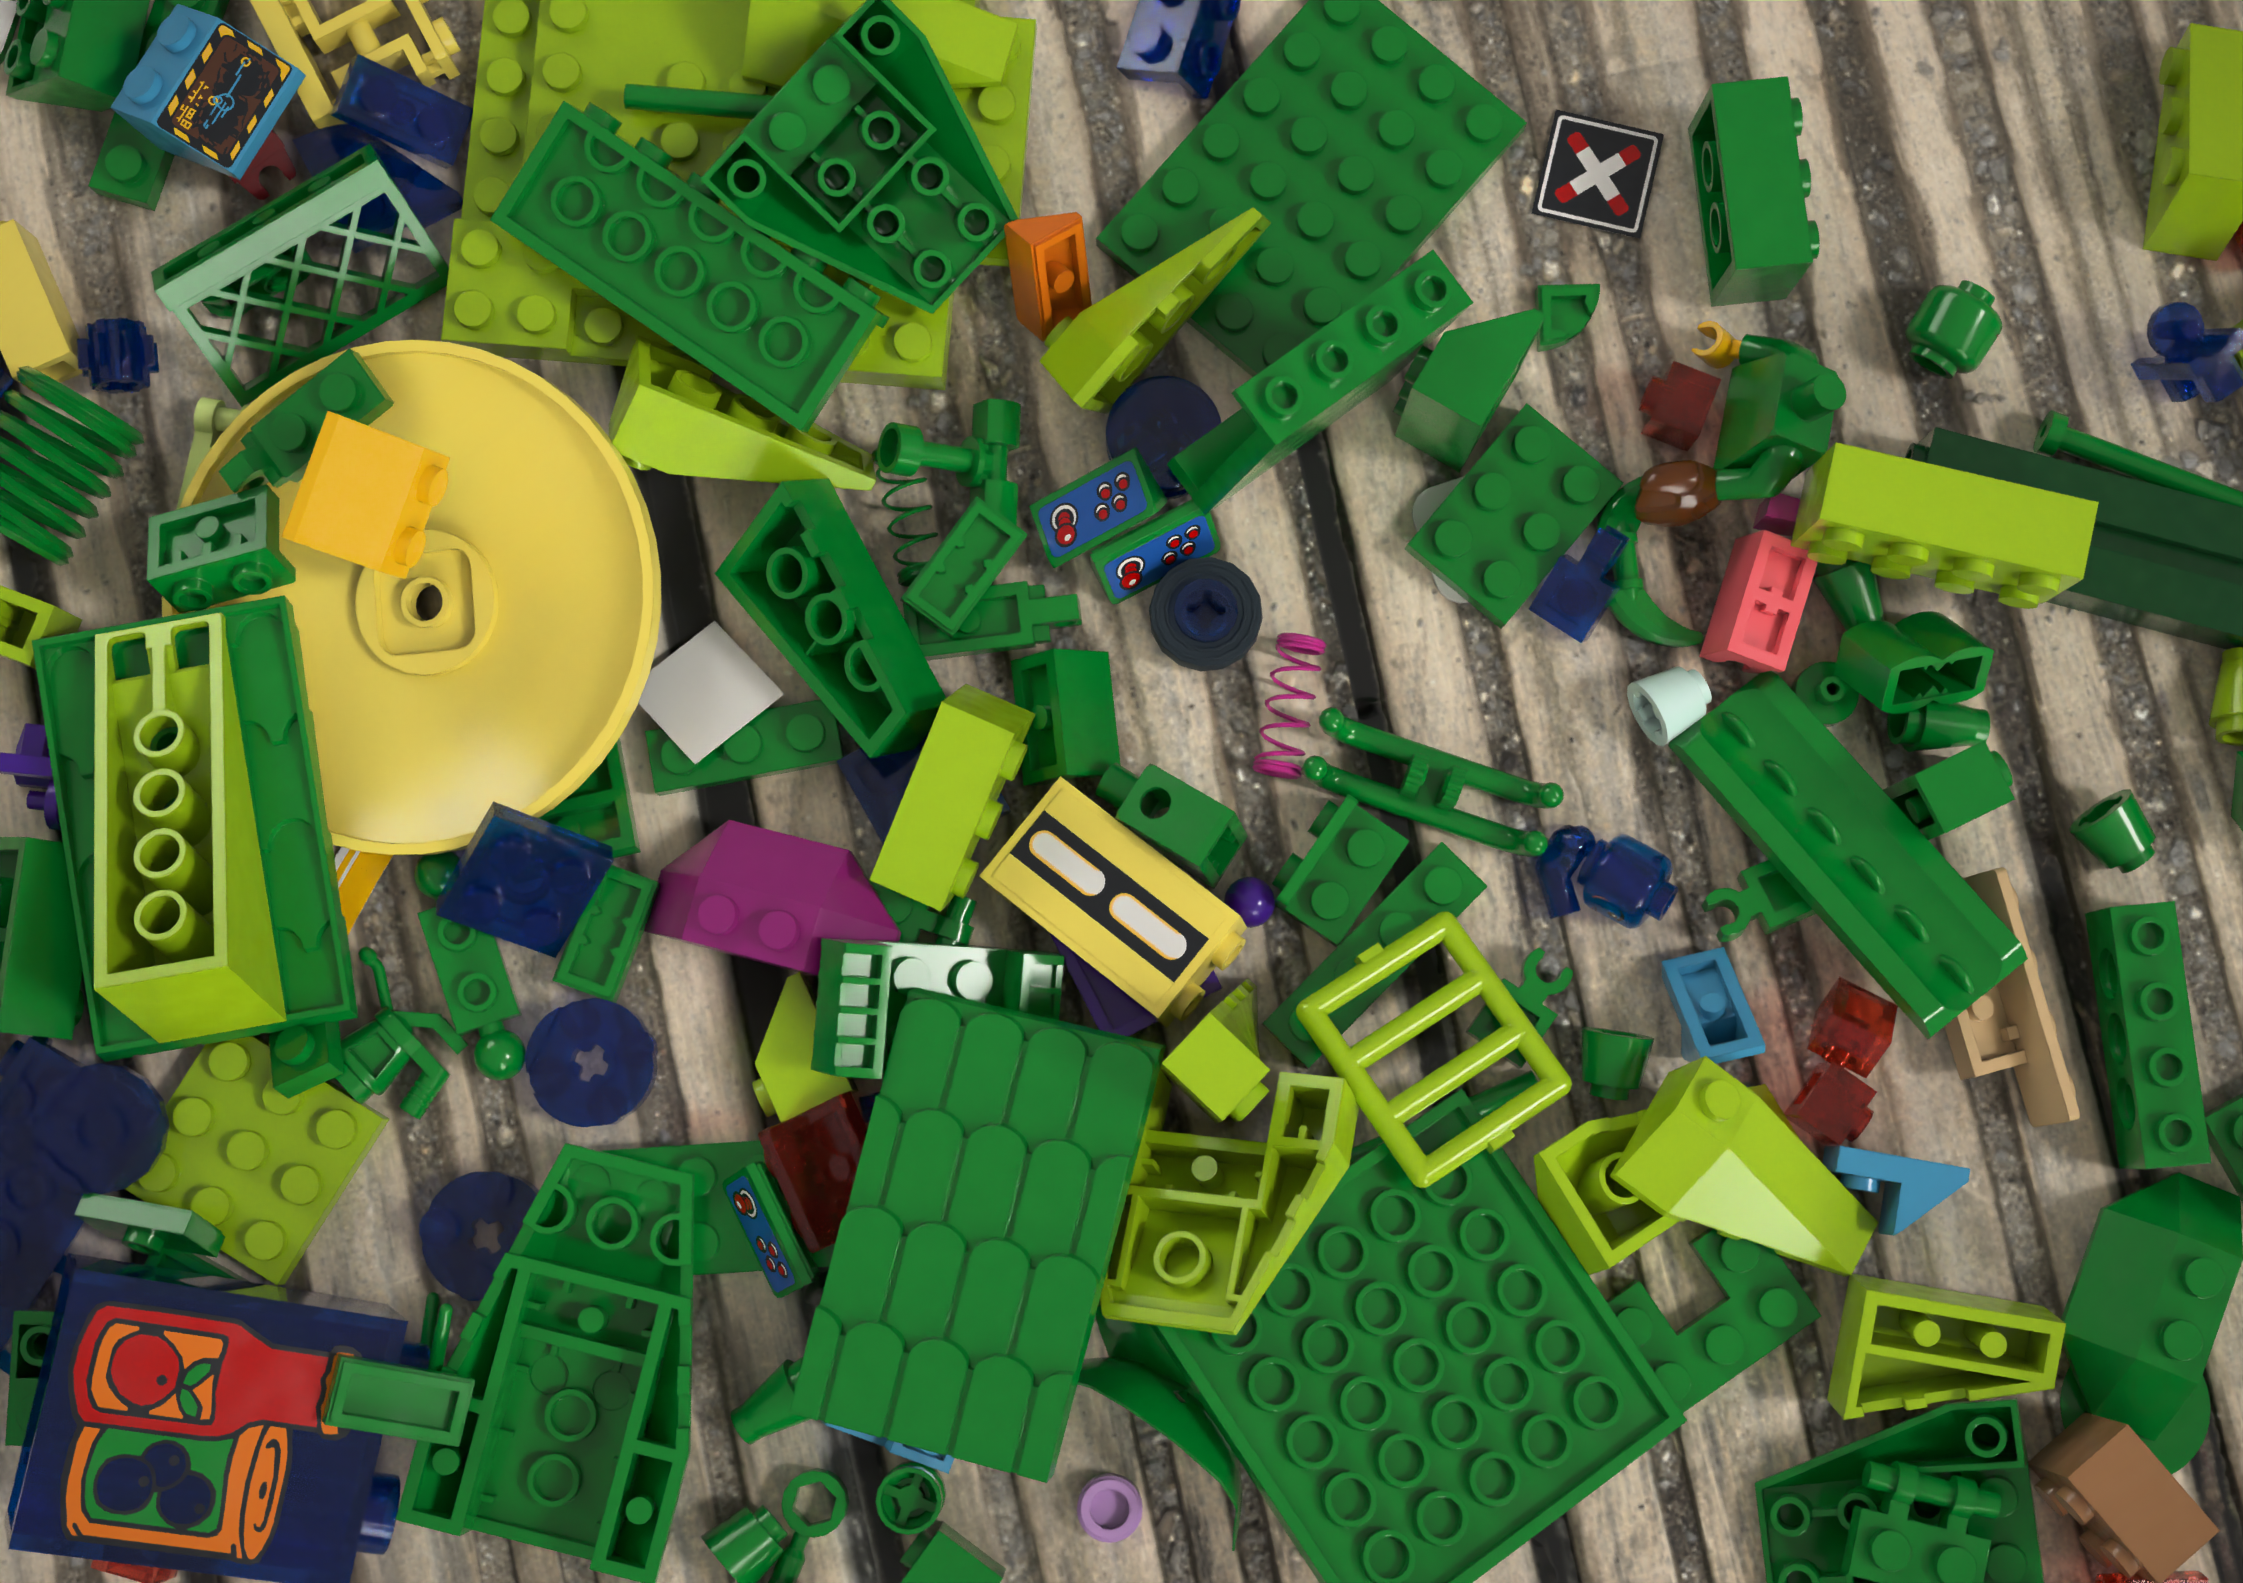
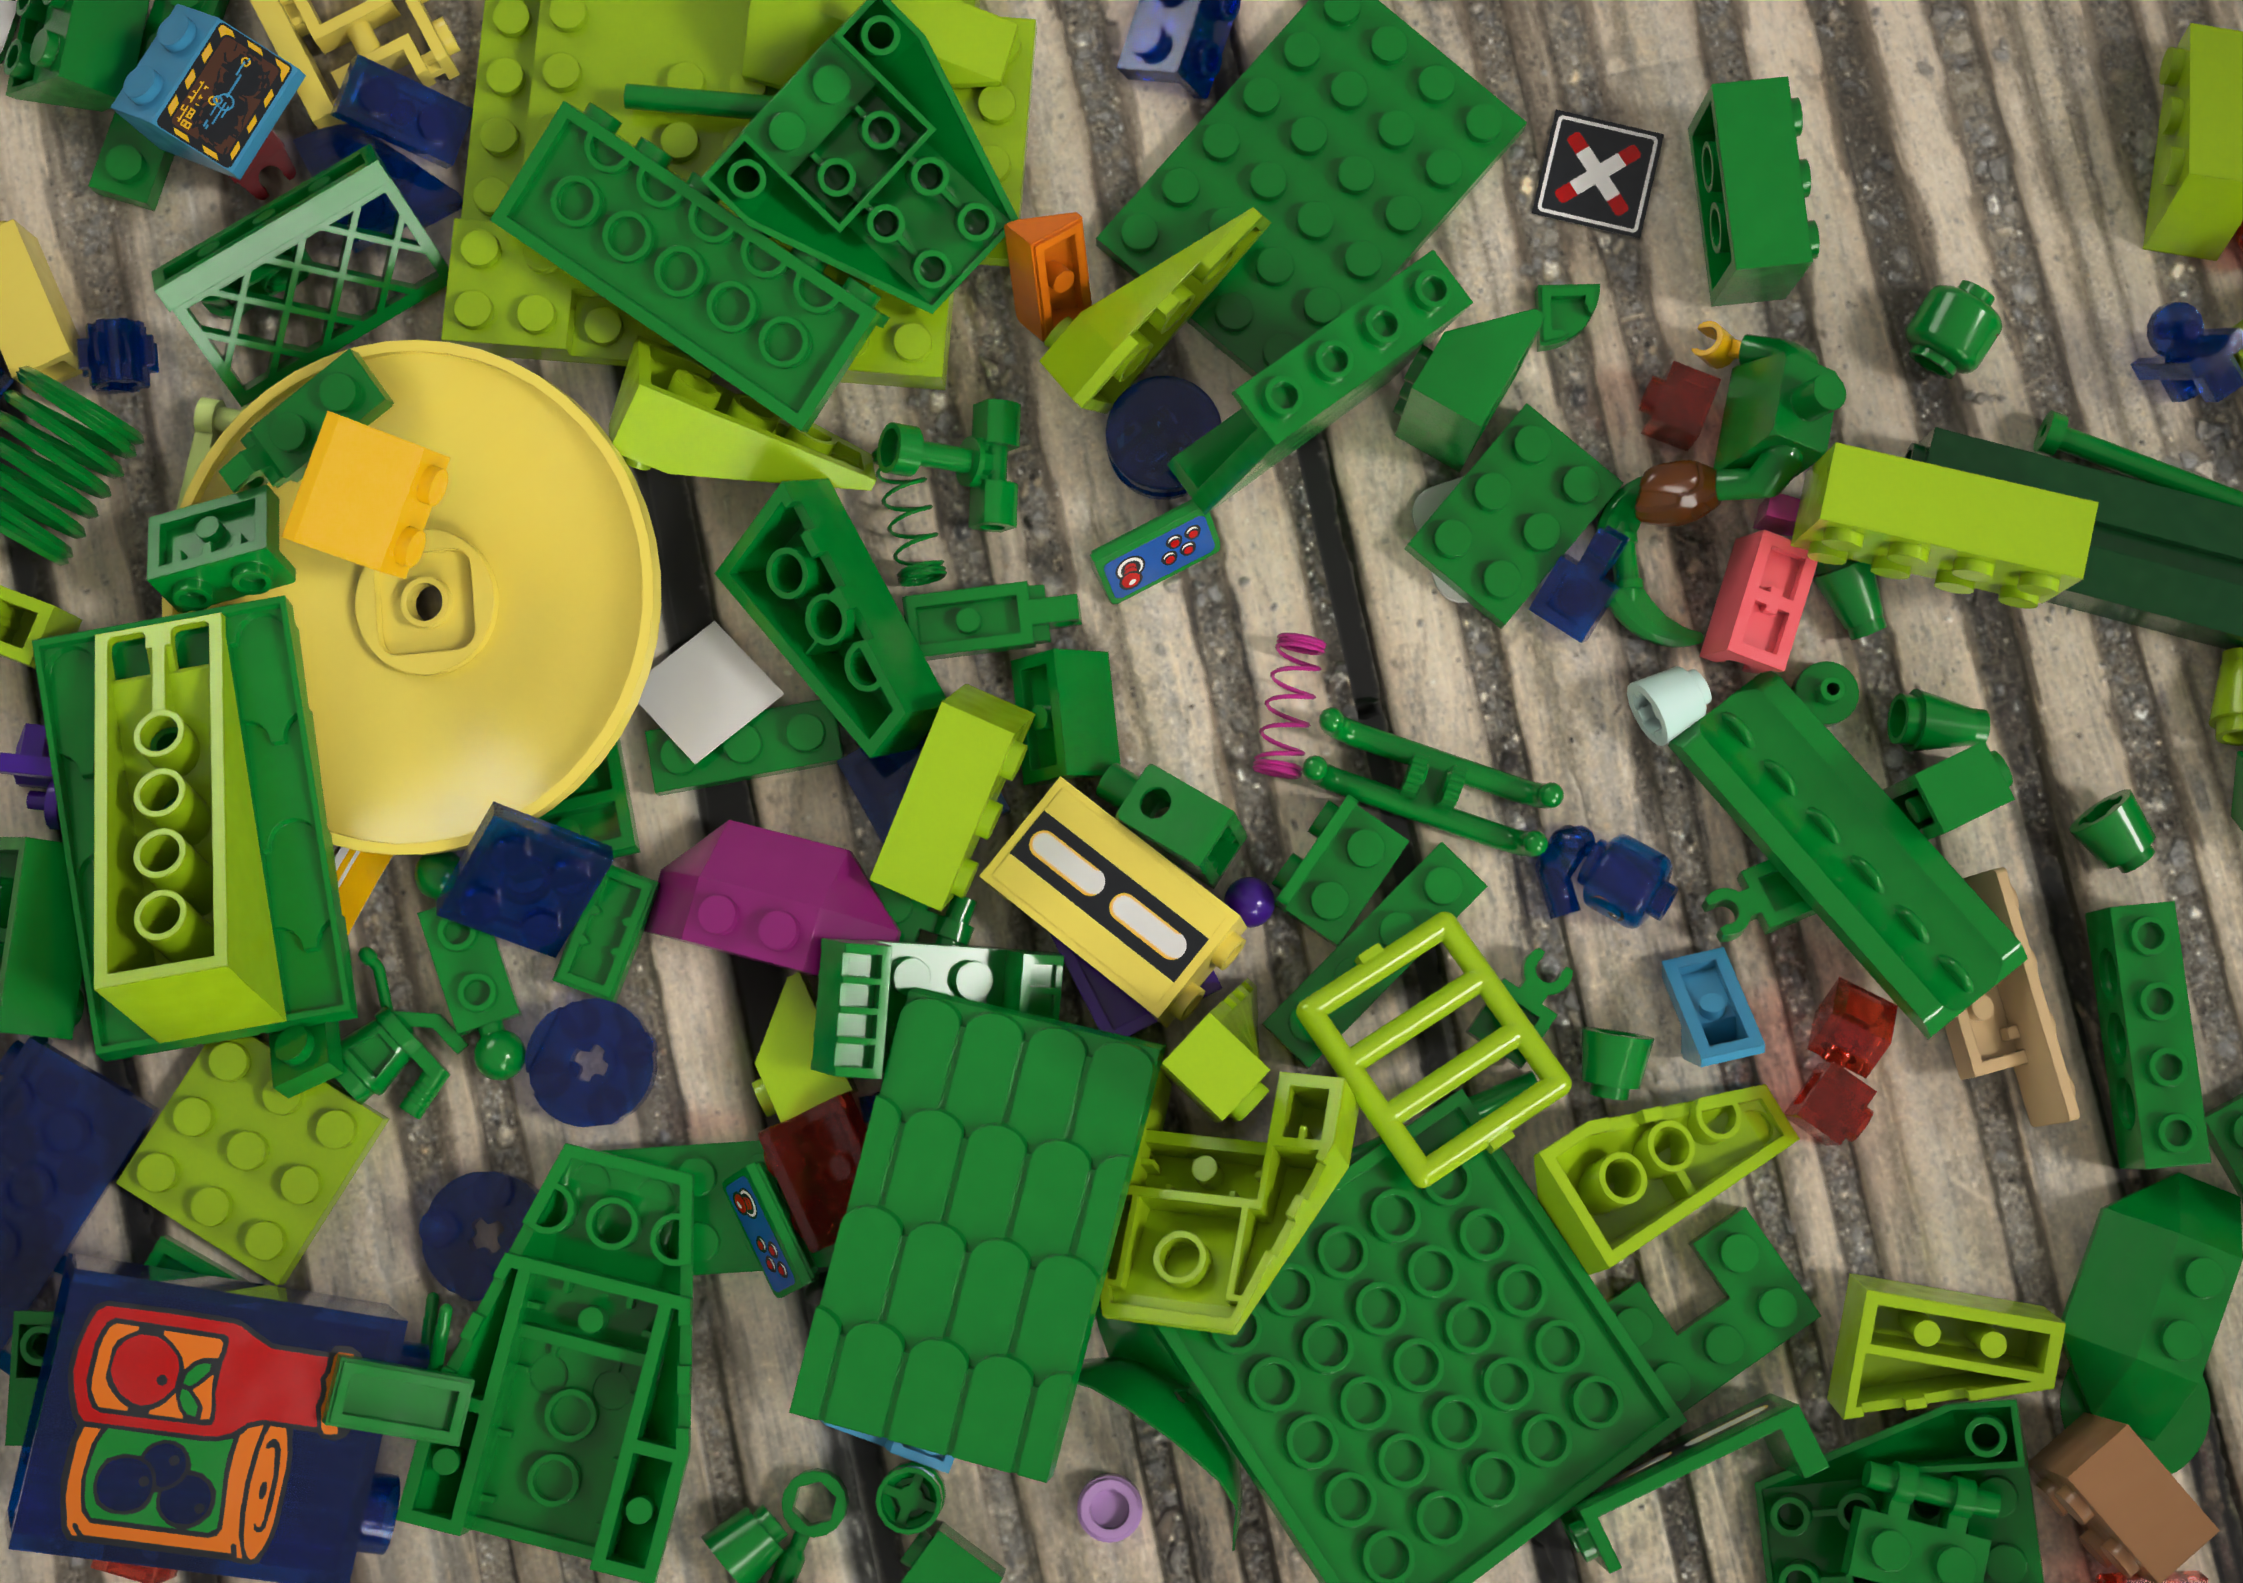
clear blue tile [31,1063,169,1194] -> none
green plate [74,1192,225,1258] -> none
green cone [730,1357,811,1445] -> none
green plate [900,496,1028,638] -> none
slope [1029,447,1168,568] -> none
black wheel [1149,557,1263,672] -> none
lime wedge [1609,1056,1879,1277] -> none
dark azure slope [1822,1146,1970,1236] -> none
green brick [1834,611,1994,714] -> none
none -> green panel [1559,1393,1829,1574]

